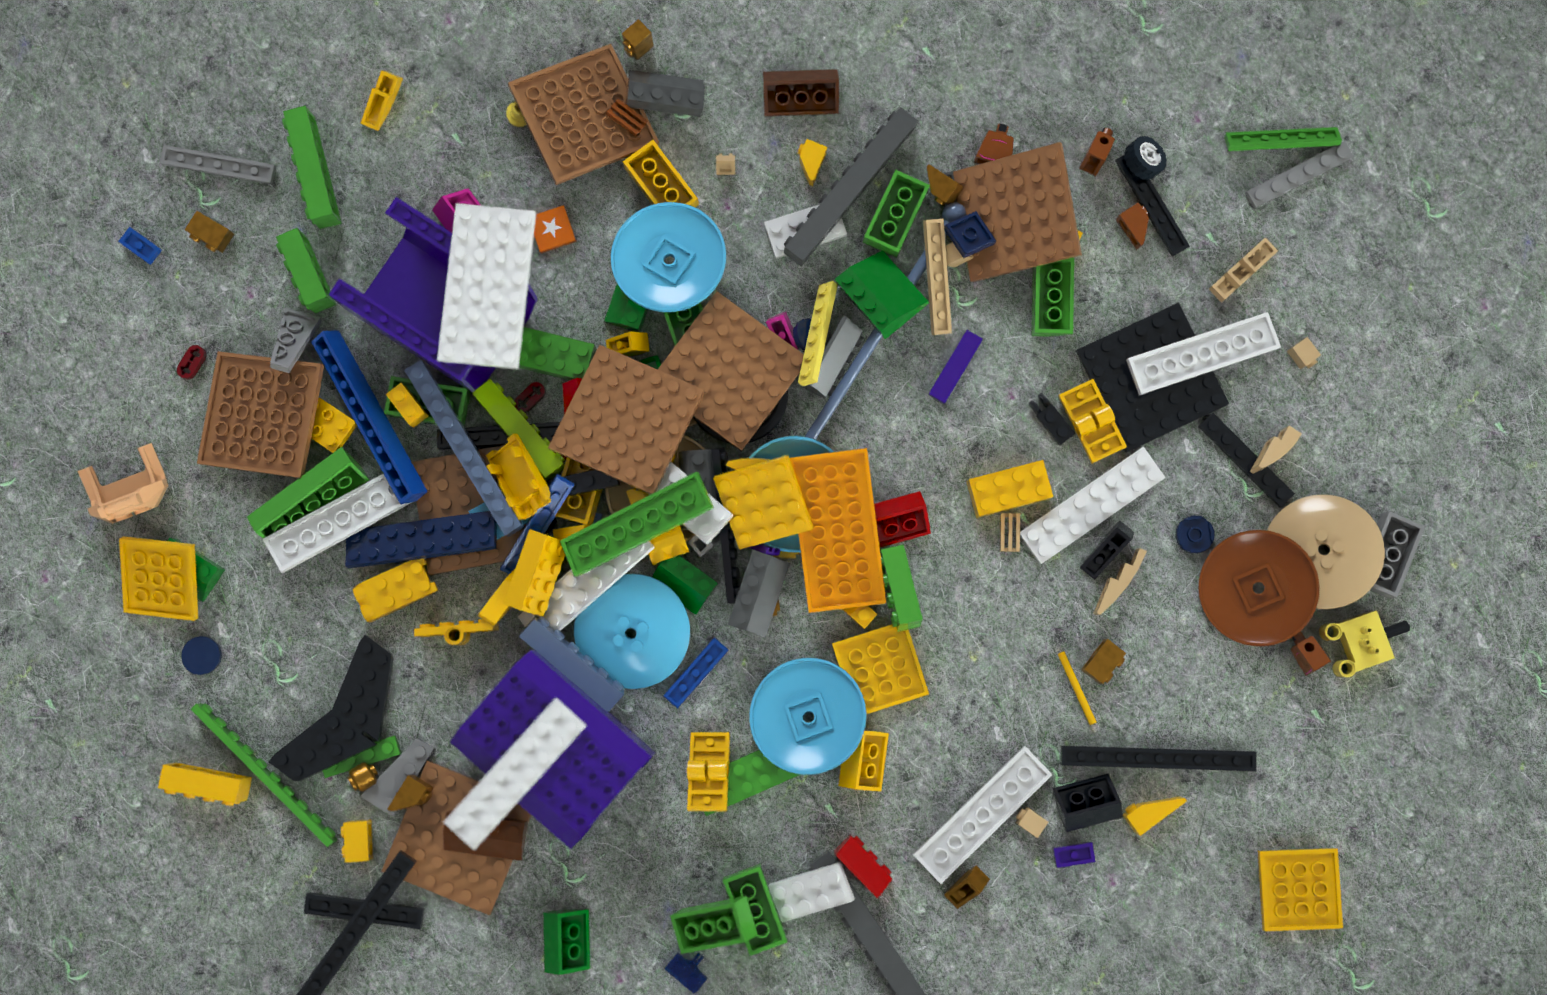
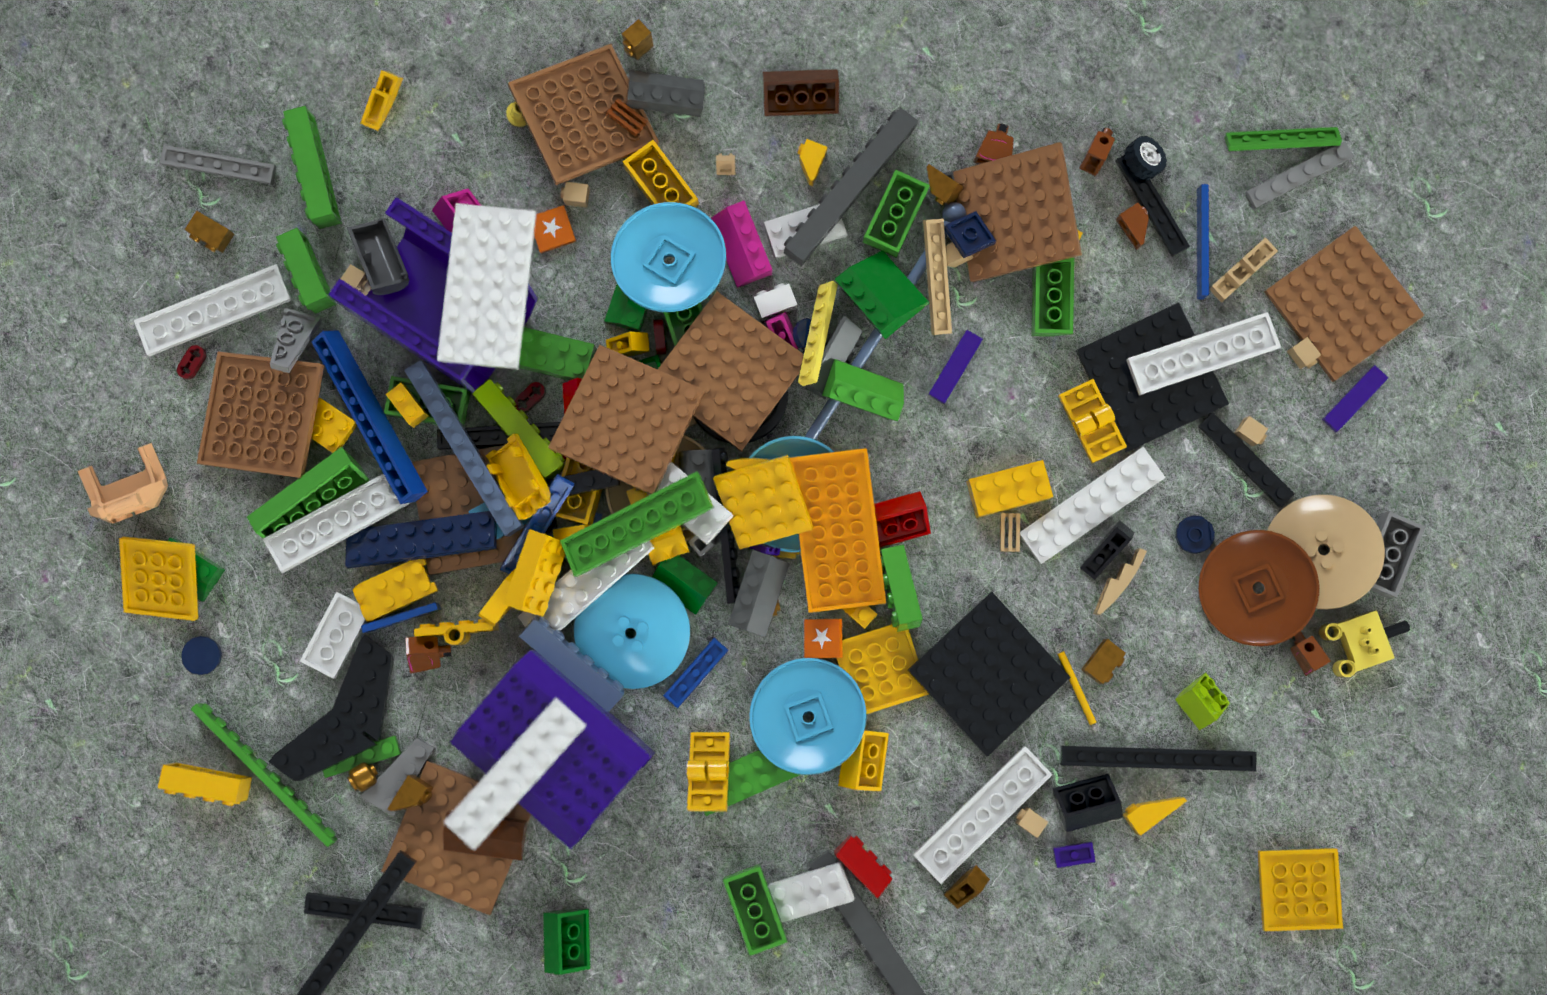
blue plate [118,227,162,265] -> none
yellow brick [341,819,373,863] -> none
clear blue plate [664,952,708,995] -> none
bright green brick [670,896,758,954] -> none
black hinge [1028,393,1076,446] -> none
tan slope [1250,425,1302,474] -> none
none -> white plate [134,264,292,356]
none -> white plate [300,592,366,679]
none -> tan brick [341,264,371,295]
none -> dark grey container [347,218,409,295]
none -> blue tile [361,602,441,633]
none -> dark orange torso [405,637,452,674]
none -> tan brick [561,182,590,208]
none -> dark red beam [653,319,667,355]
none -> dark pink slope [711,200,772,288]
none -> white brick [754,283,797,322]
none -> orange tile [804,619,842,658]
none -> bright green slope [822,359,904,421]
none -> black plate [907,592,1070,757]
none -> lime slope [1175,673,1230,730]
none -> blue tile [1197,184,1209,299]
none -> tan brick [1234,416,1268,447]
none -> medium nougat plate [1264,225,1425,382]
none -> dark purple tile [1322,365,1389,432]

